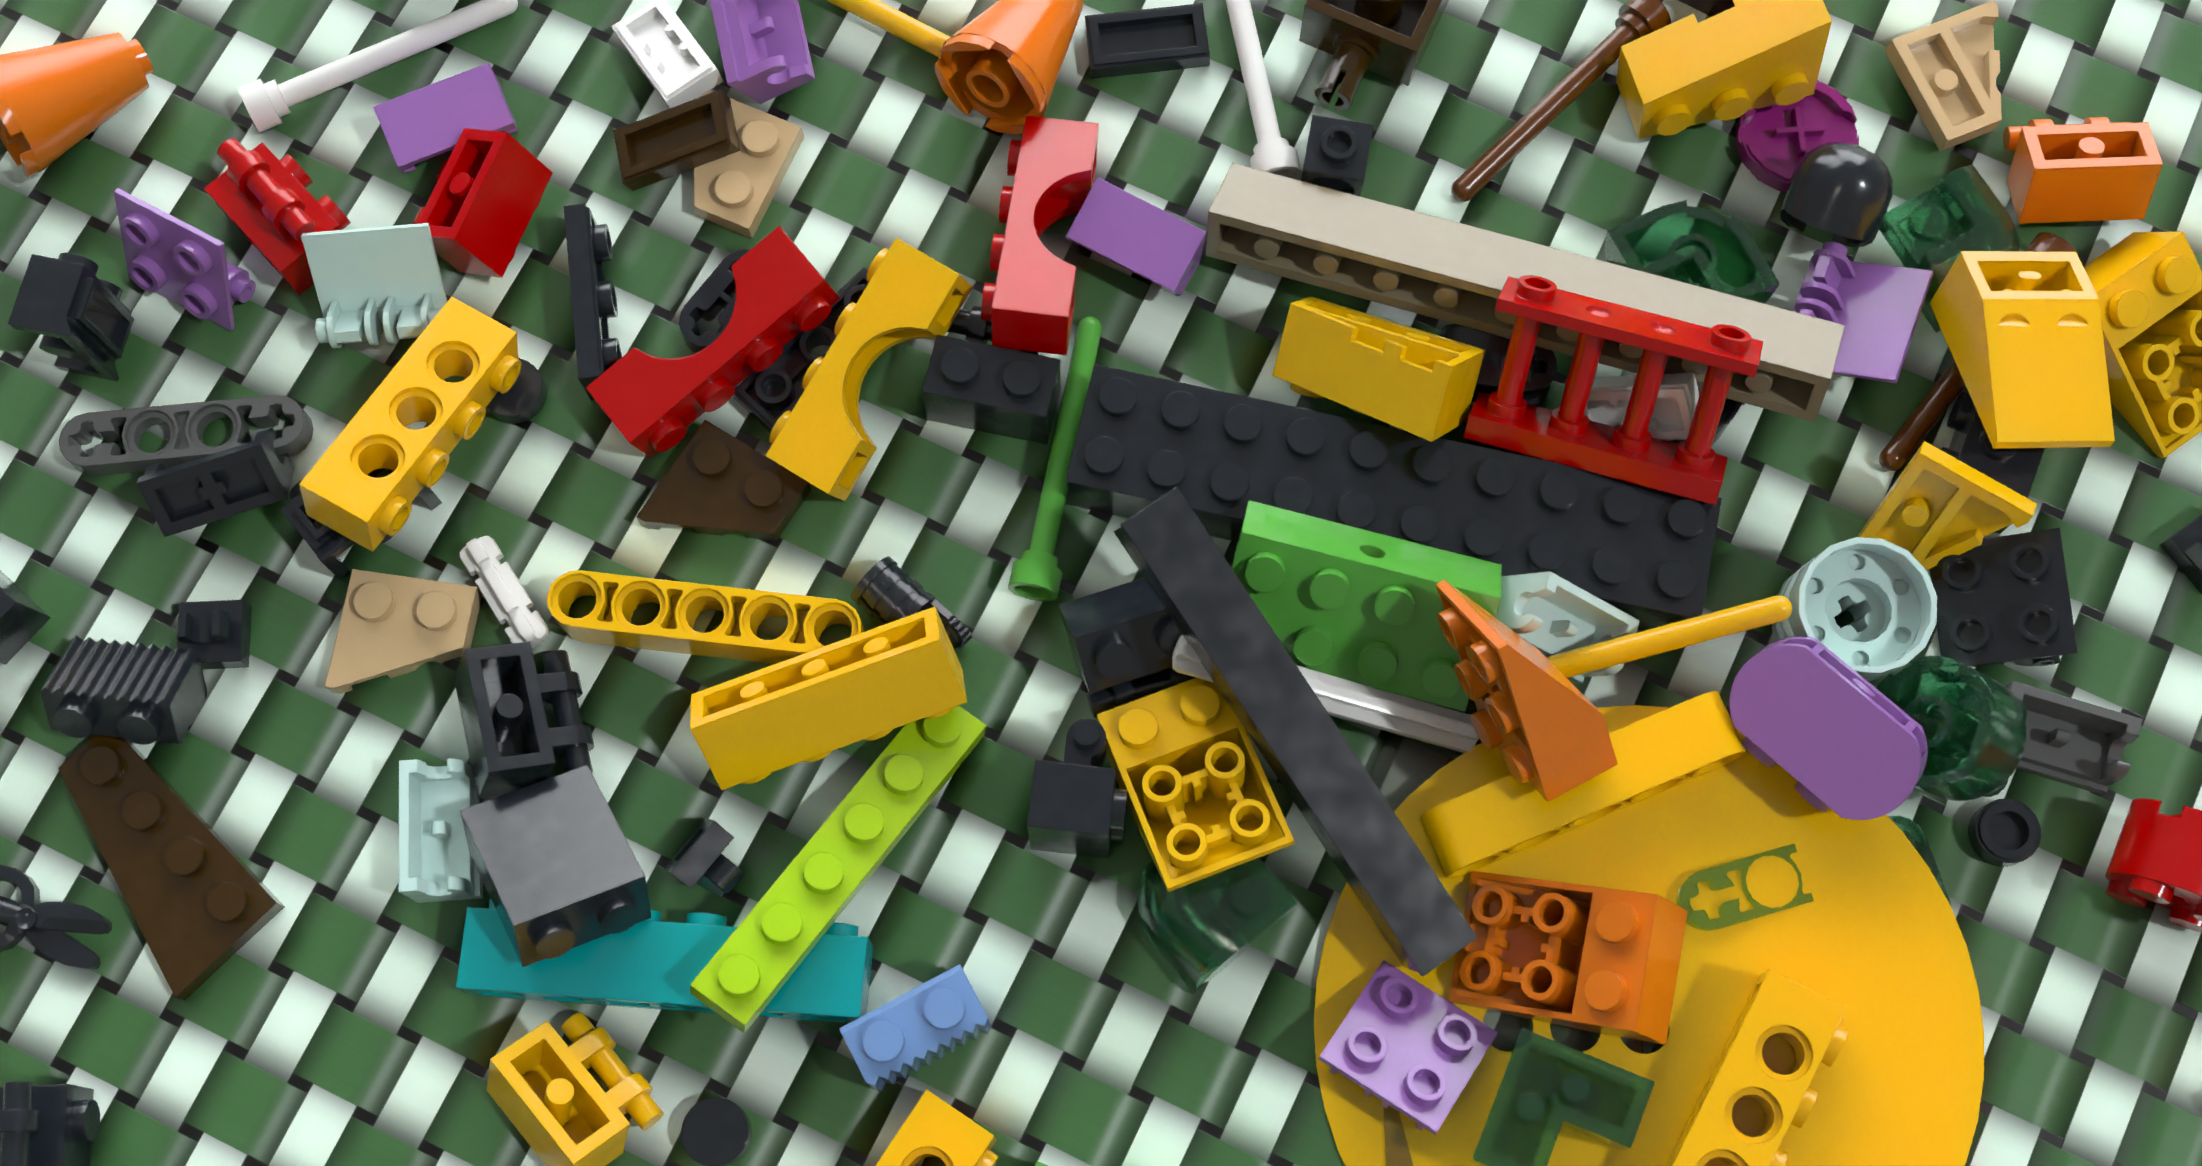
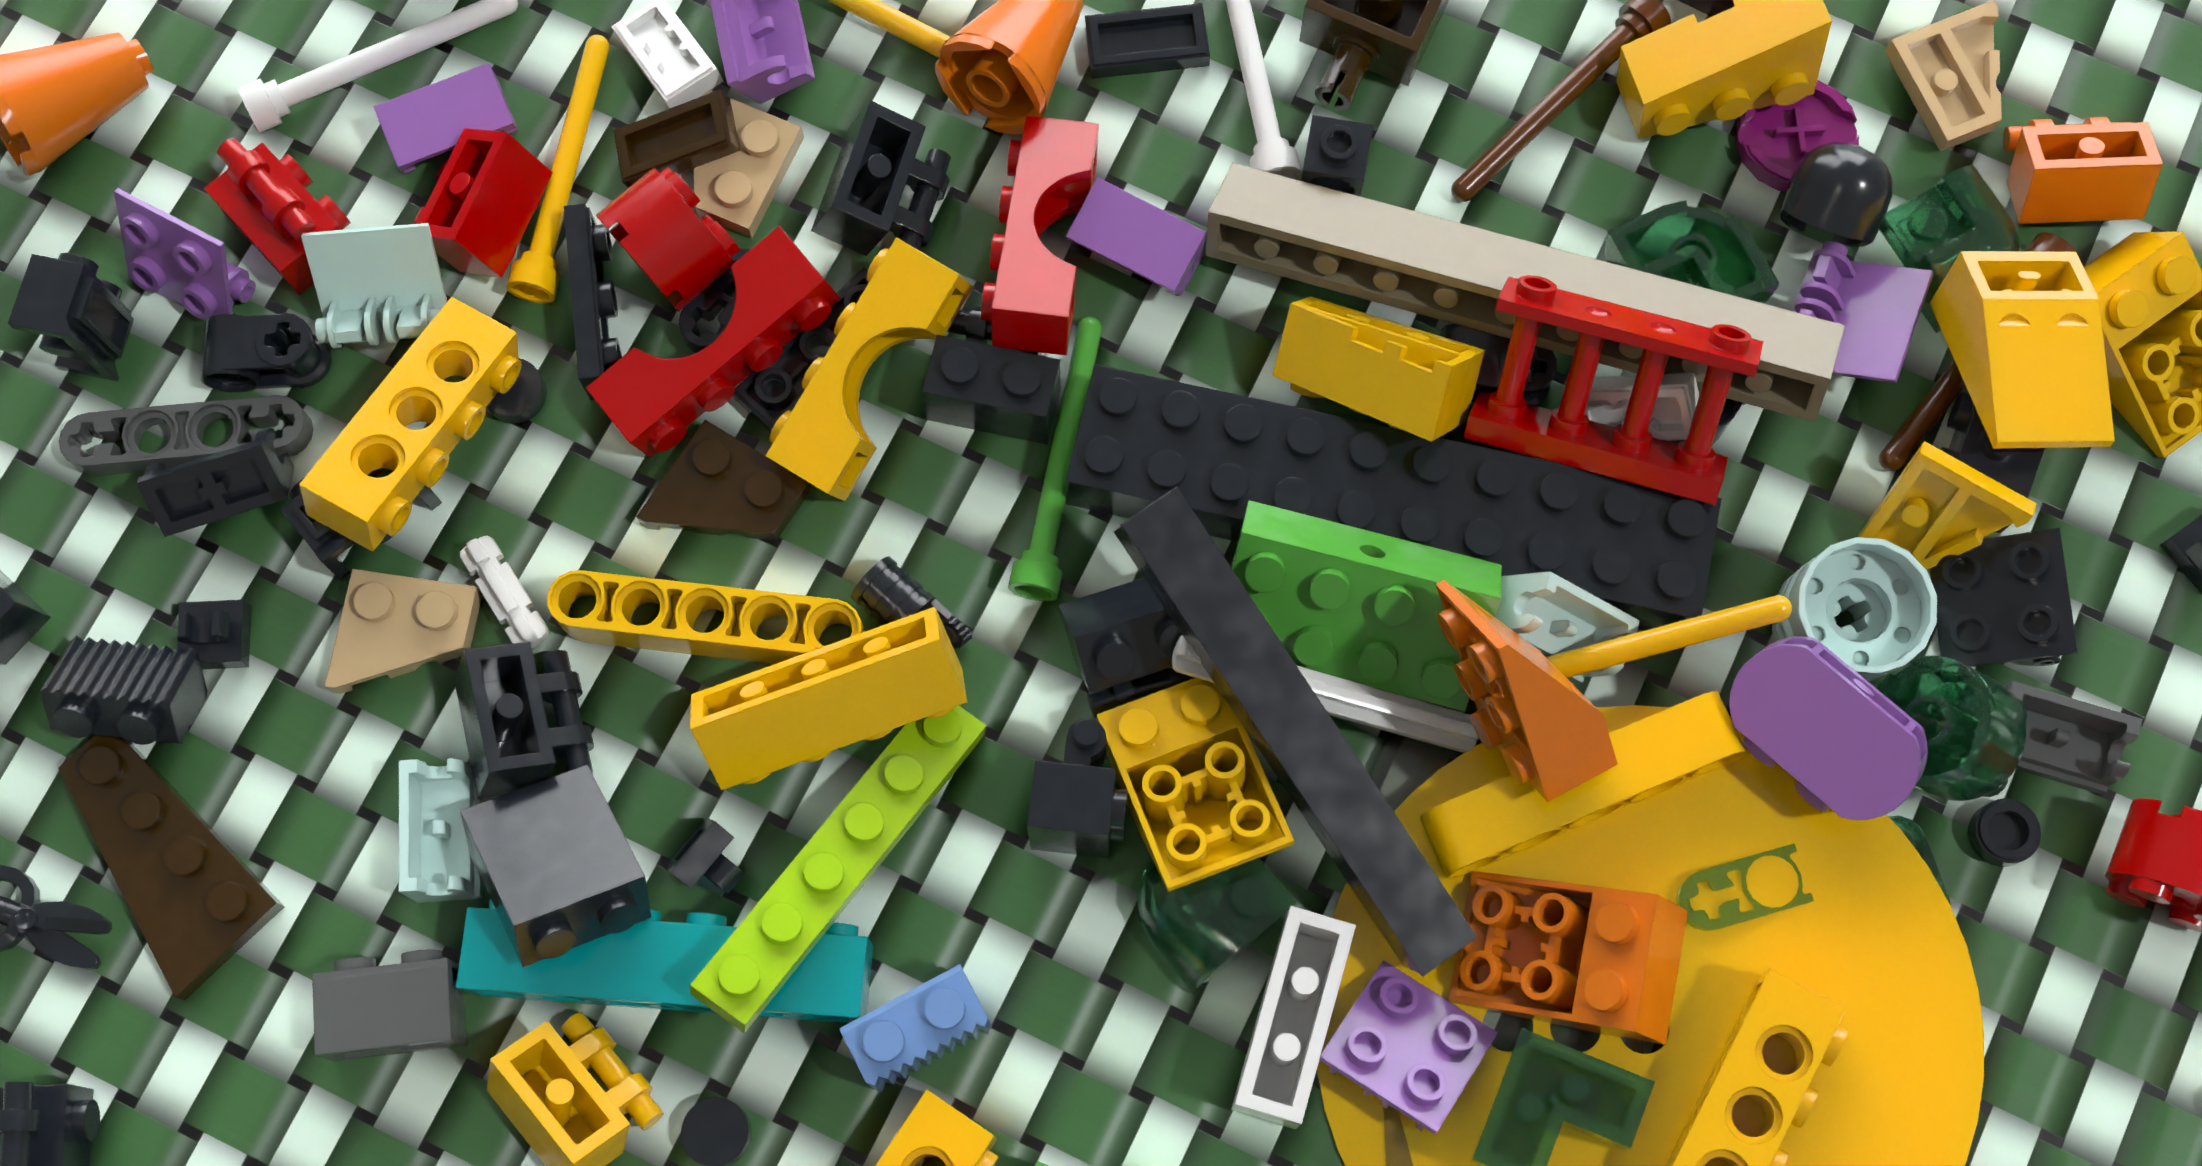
none -> black piece [201,313,332,392]
none -> dark grey hinge [312,949,468,1061]
none -> yellow piece [506,35,610,304]
none -> red brick [596,167,741,312]
none -> black brick [811,100,951,256]
none -> white brick [1231,906,1356,1129]

